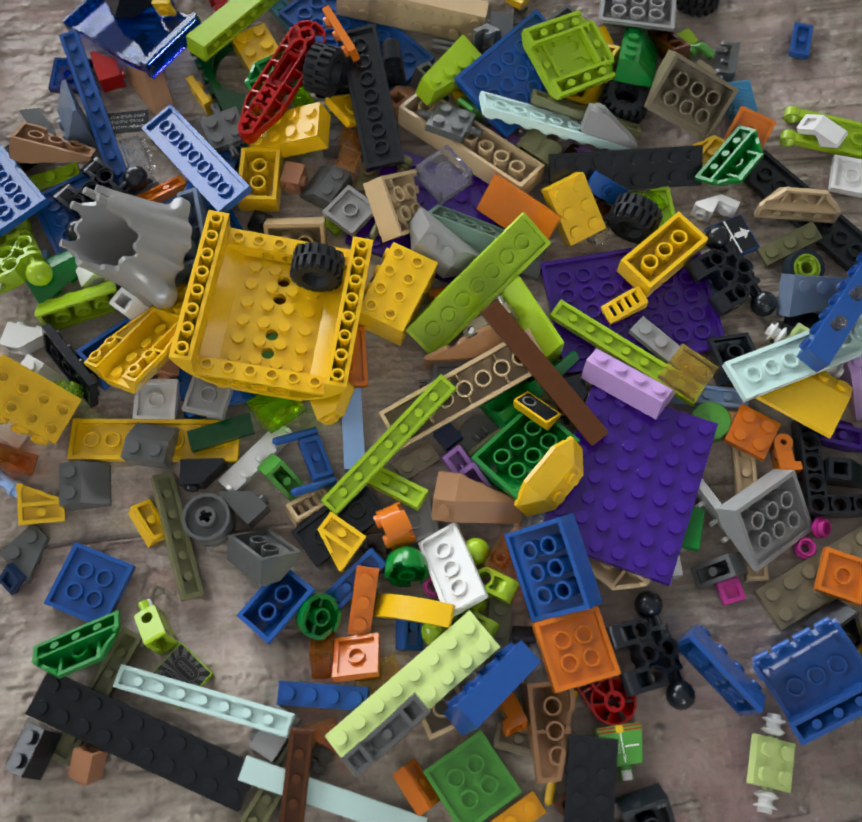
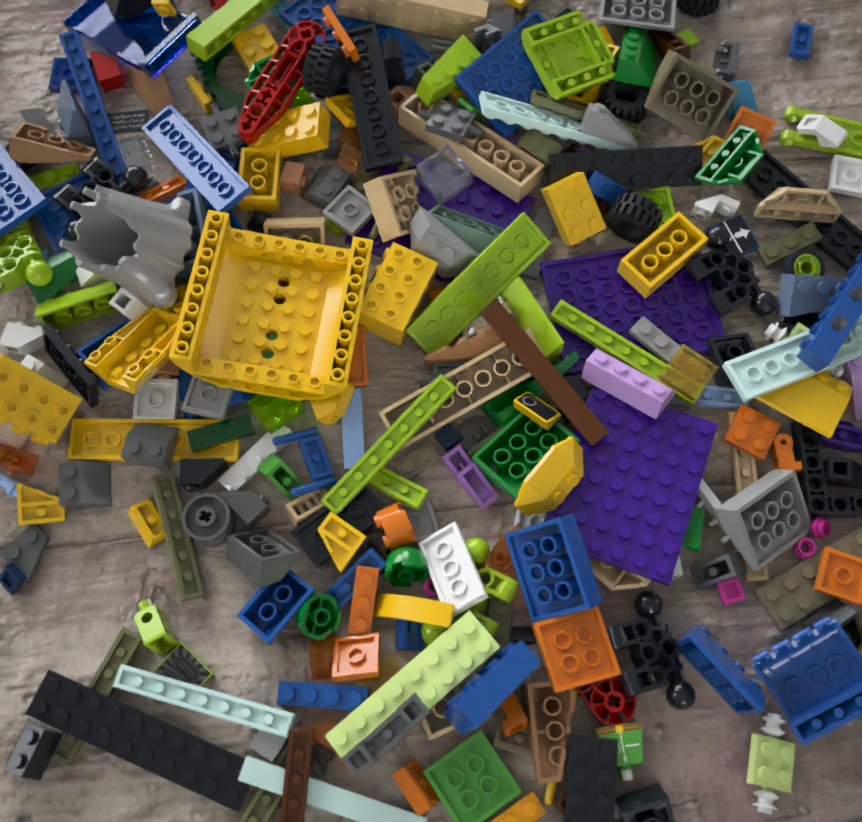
green wedge [32,610,121,679] -> none
blue plate [43,542,136,622] -> none
clear neon green plate [54,380,84,398] -> none
nougat brick [68,744,108,785] -> none
black tyre [290,242,345,292] -> none
medium nougat wedge [432,471,523,524] -> none
orange tile [476,174,562,240] -> none
yellow slope [600,286,648,325] -> none
bright green arm [690,42,716,60] -> none
bright green head [690,402,731,443] -> none

